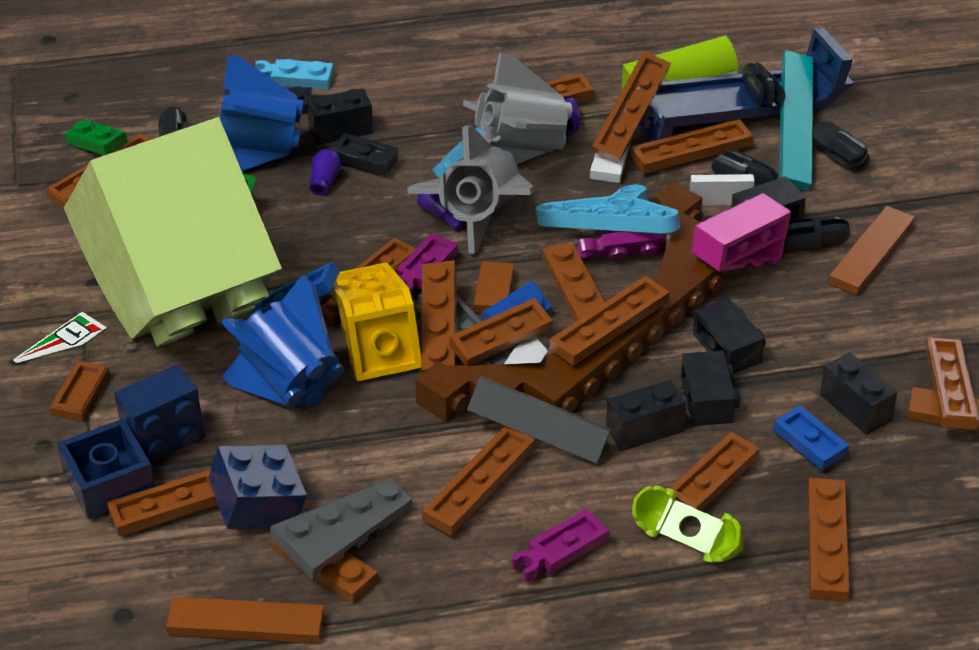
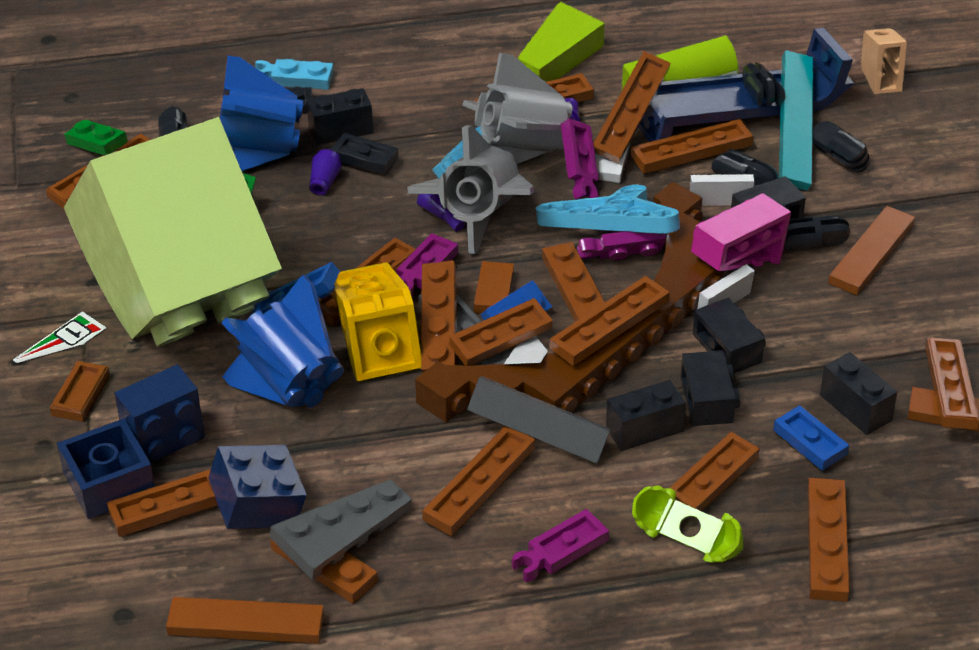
none -> lime slope [517,2,605,82]
none -> magenta plate [560,119,598,200]
none -> white tile [697,264,755,309]
none -> light nougat torso [861,29,907,94]

